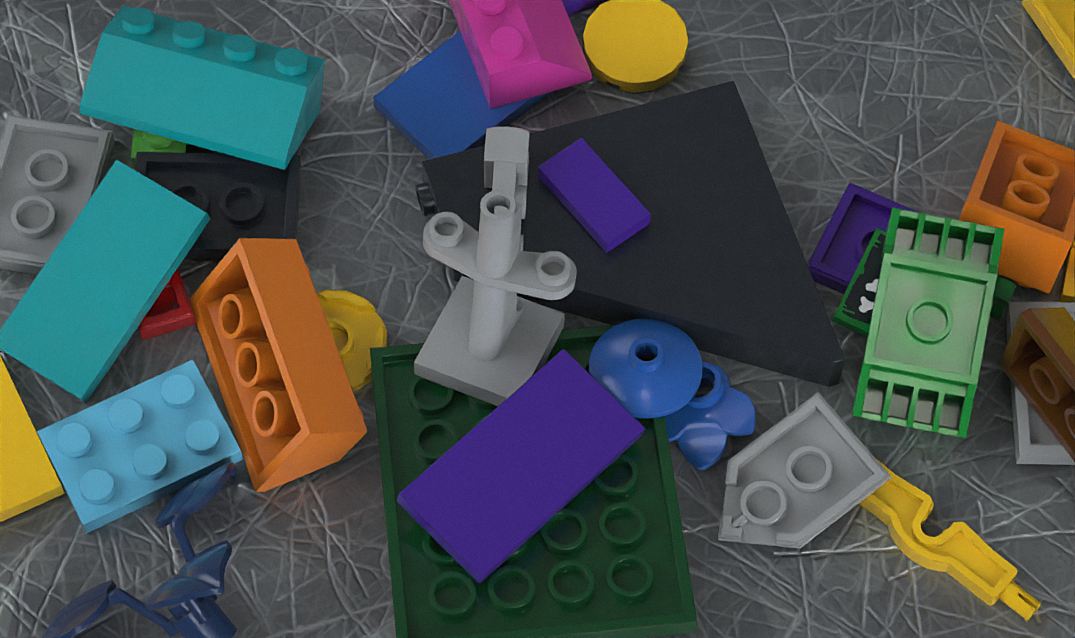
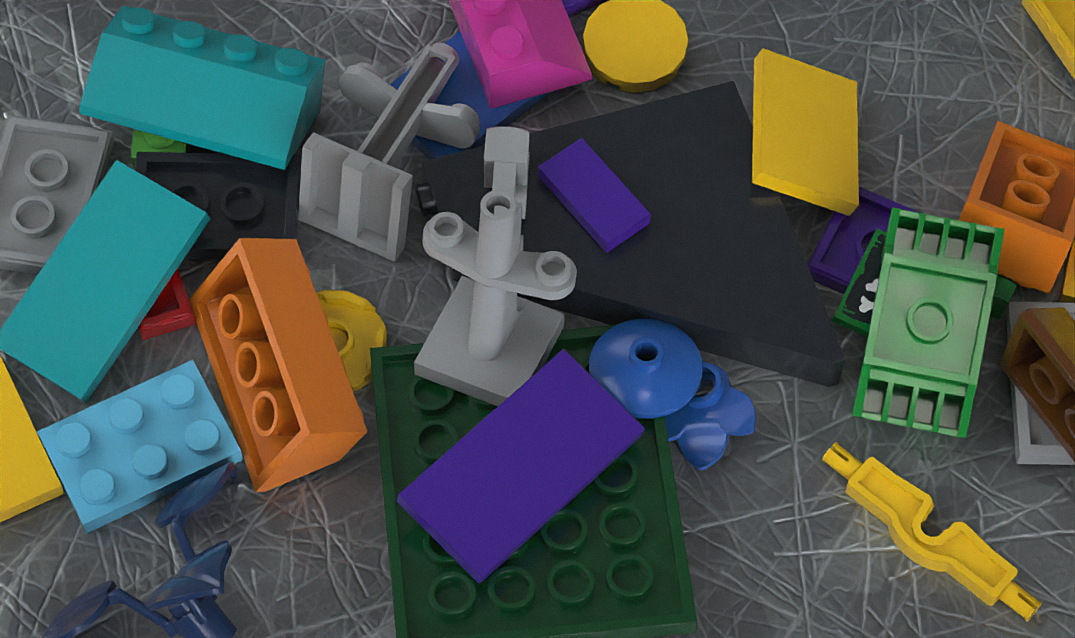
light grey tile [718,392,891,549] -> none
none -> light grey piece [298,43,480,262]
none -> yellow tile [752,48,859,216]

